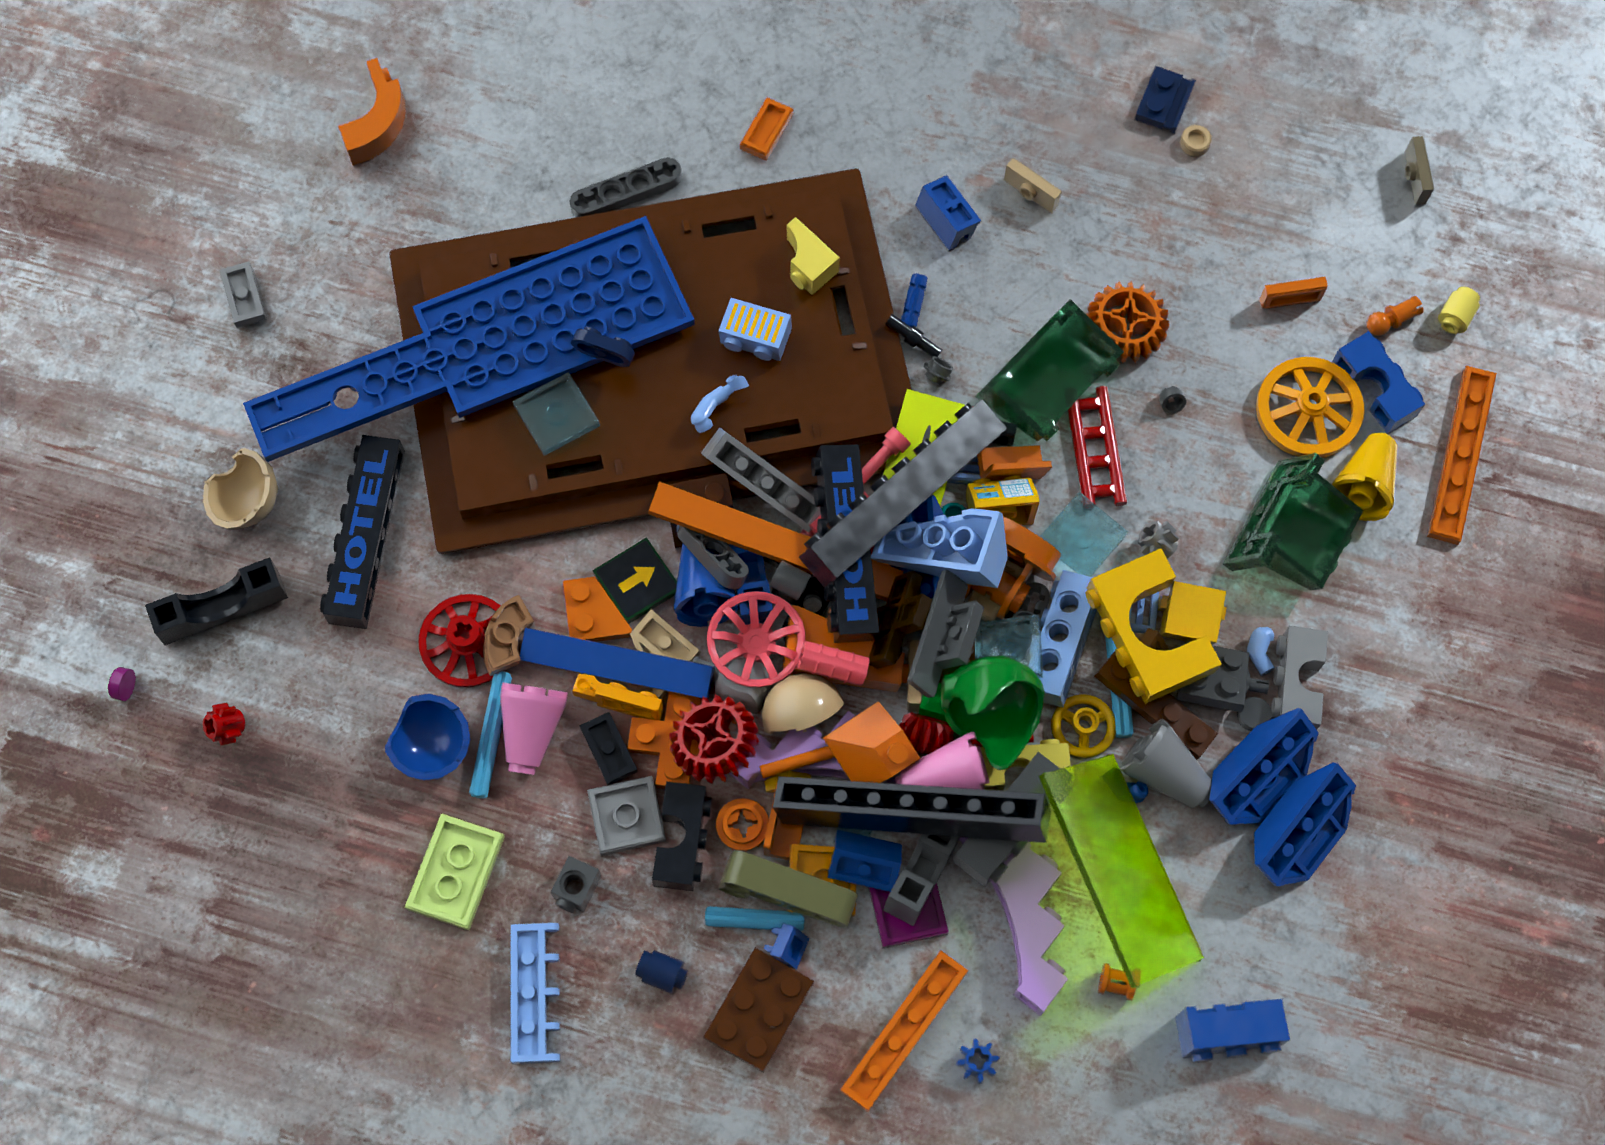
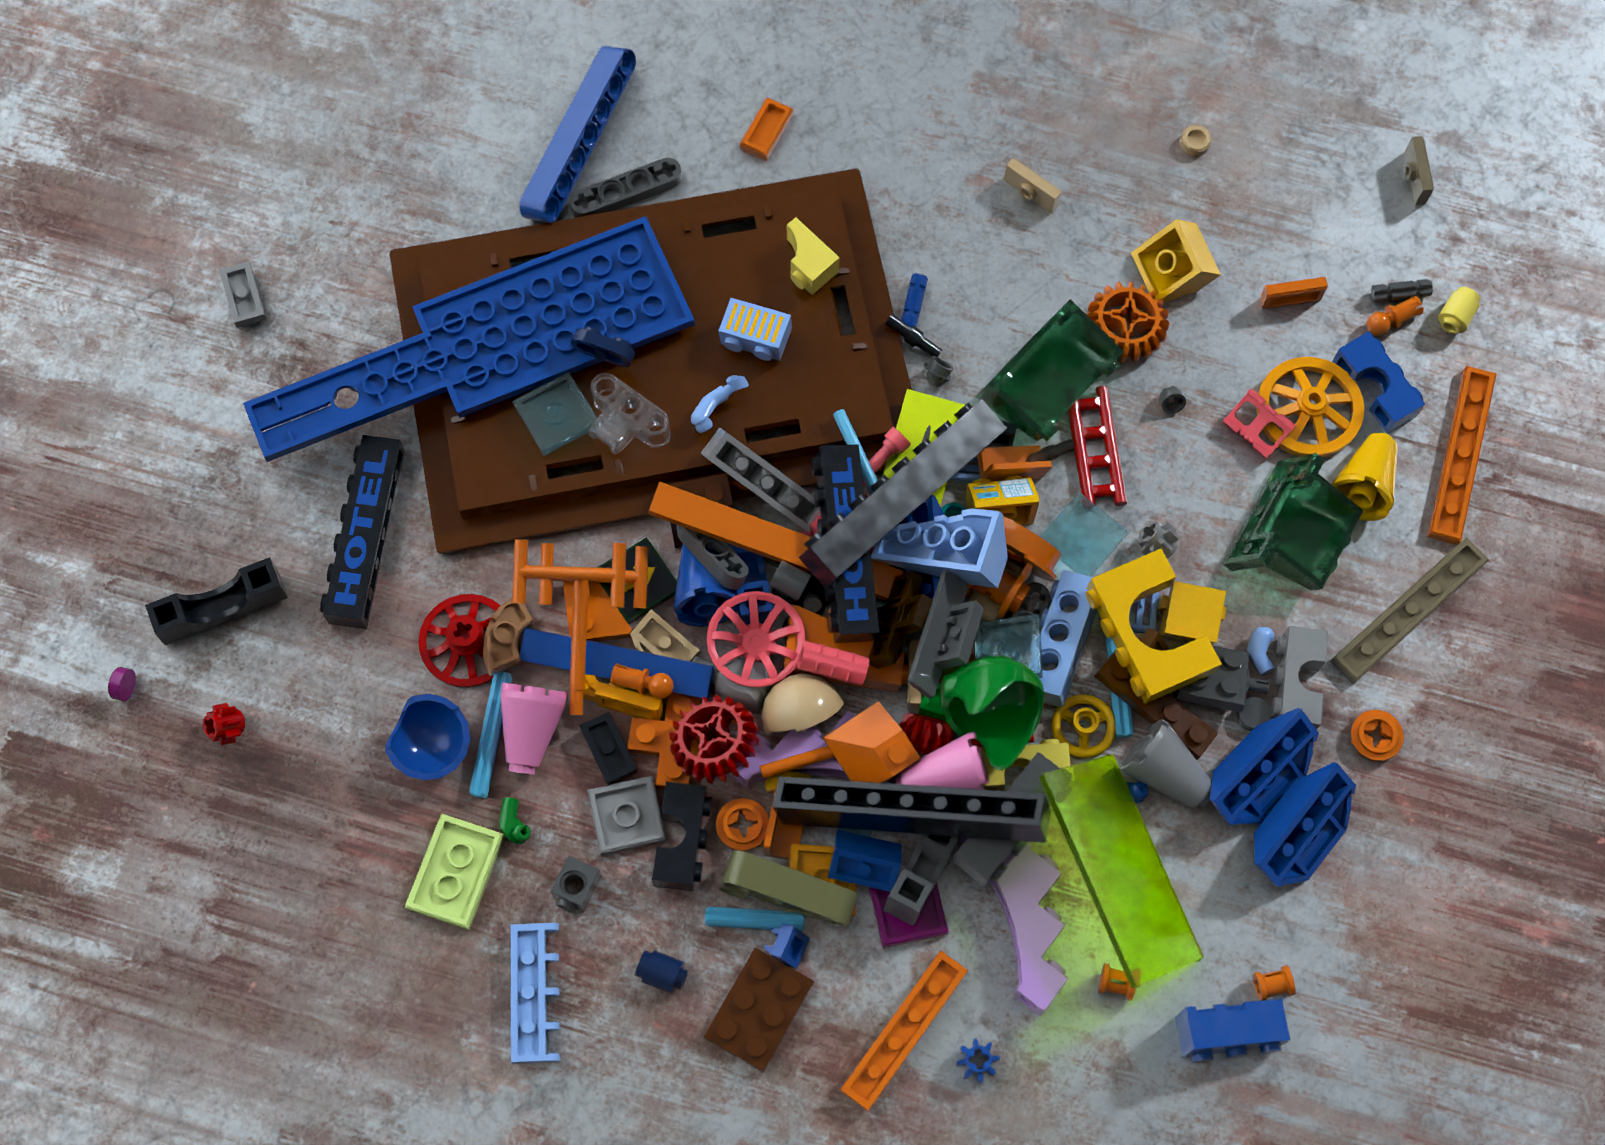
tan cylinder [203,448,278,530] -> none
orange arch [338,58,406,166] -> none
blue hinge [915,175,981,251] -> none
dark blue plate [1134,65,1196,134] -> none
none -> green arm [499,797,531,844]
none -> orange piece [512,539,649,715]
none -> beam [519,46,636,223]
none -> clear piece [589,373,671,454]
none -> orange pin [610,663,674,699]
none -> medium azure bar [833,409,877,495]
none -> clear smoke piece [1026,439,1075,462]
none -> yellow slope [1131,219,1221,303]
none -> coral piece [1223,389,1297,460]
none -> orange bush [1253,965,1296,1001]
none -> dark tan tile [1331,537,1490,684]
none -> orange gear [1350,710,1404,762]
none -> dark grey axle [1371,279,1433,302]

